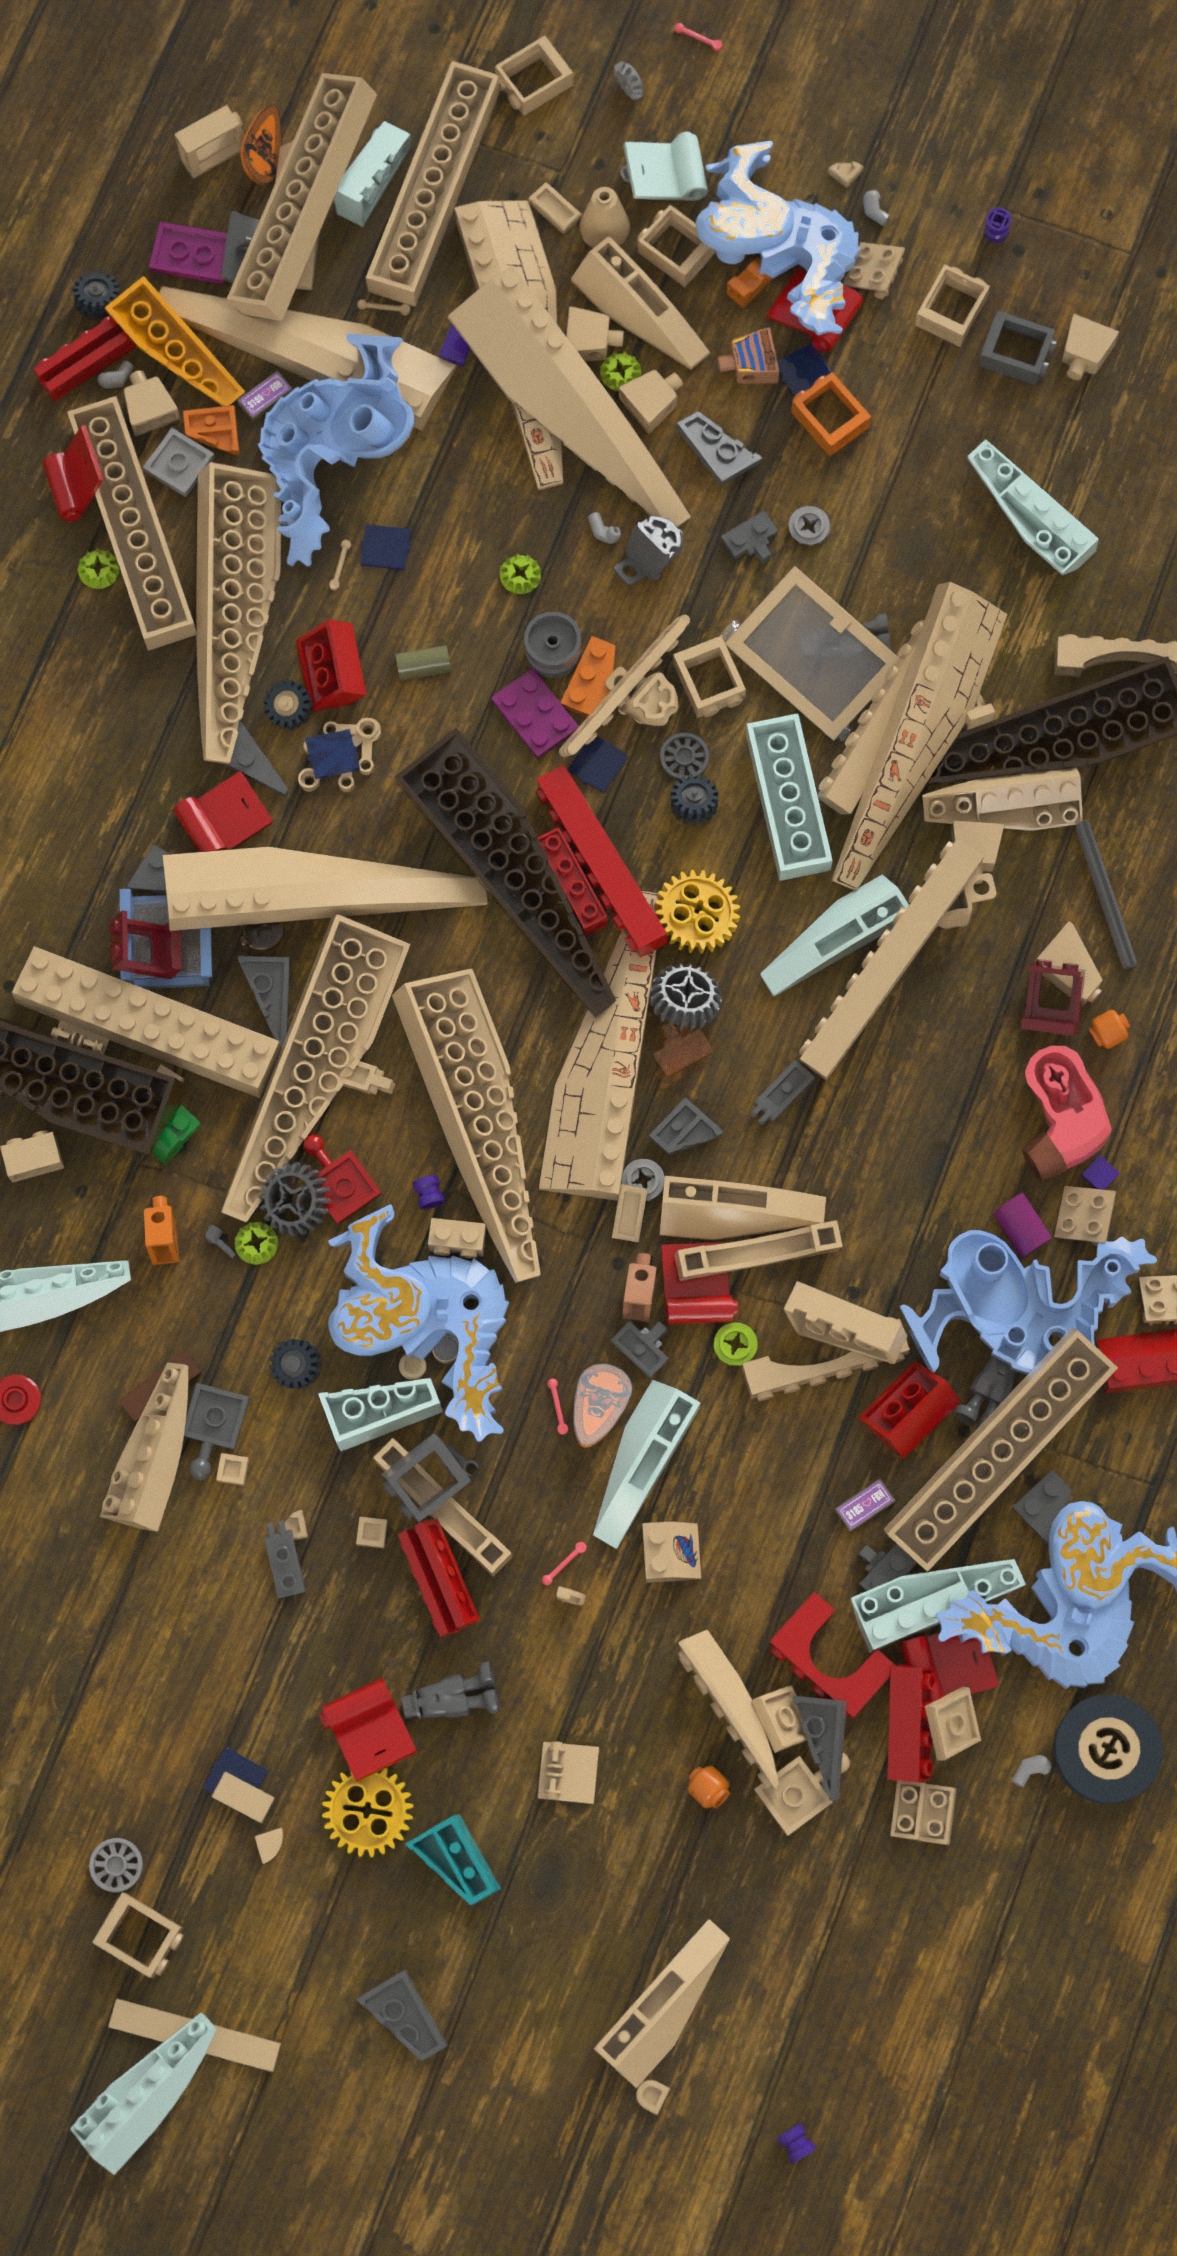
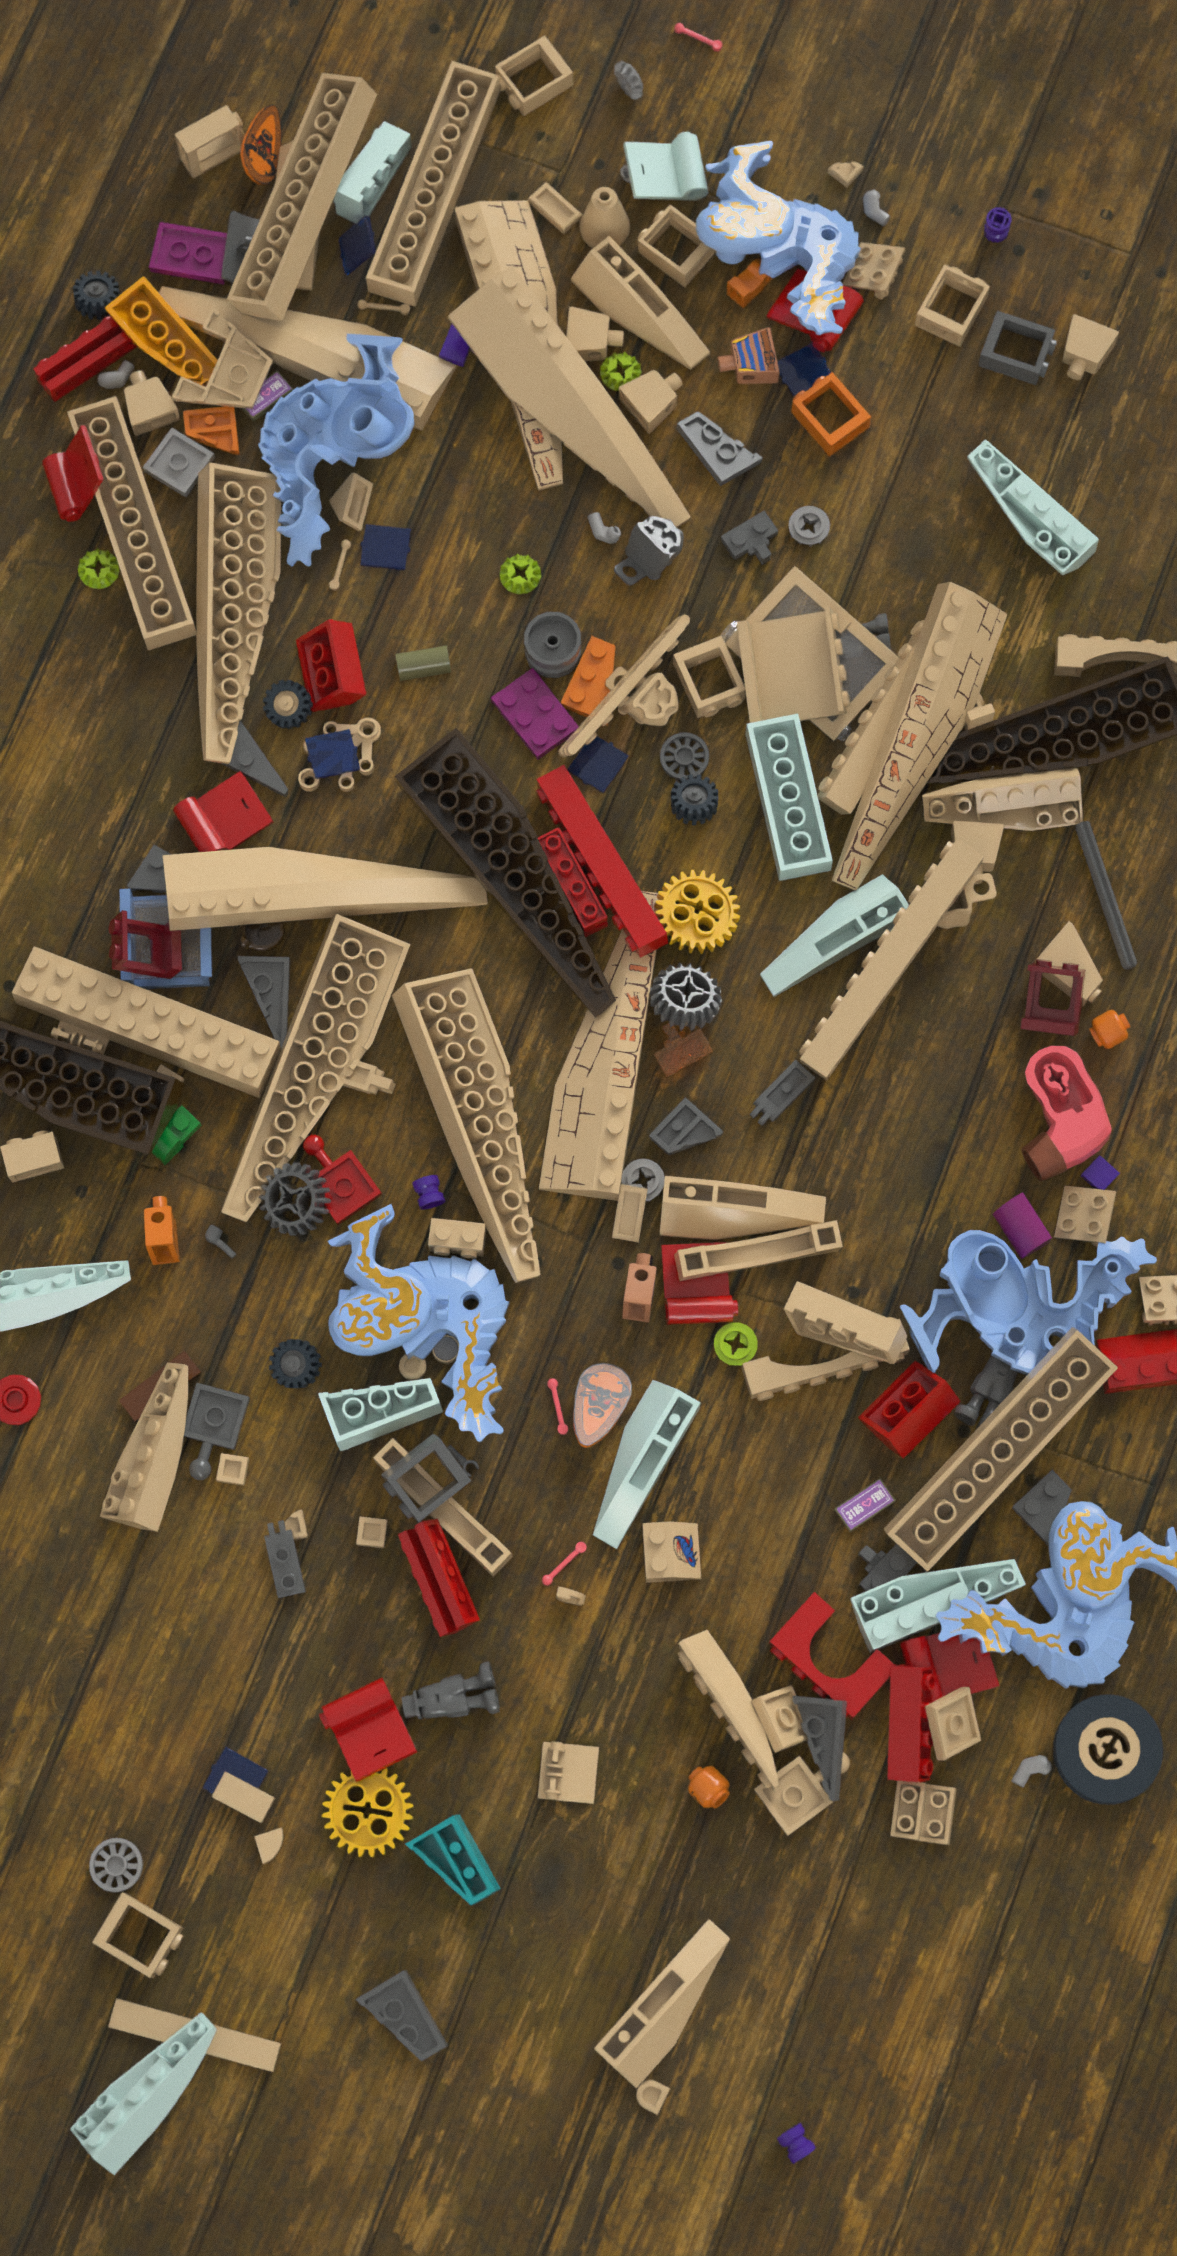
lime gear [235,1221,278,1265] -> none
dark grey hinge [611,1321,669,1379] -> none
none -> tan wing [172,307,273,409]
none -> tan slope [329,473,373,531]
none -> clear blue piece [339,215,376,275]
none -> tan panel [737,607,850,723]

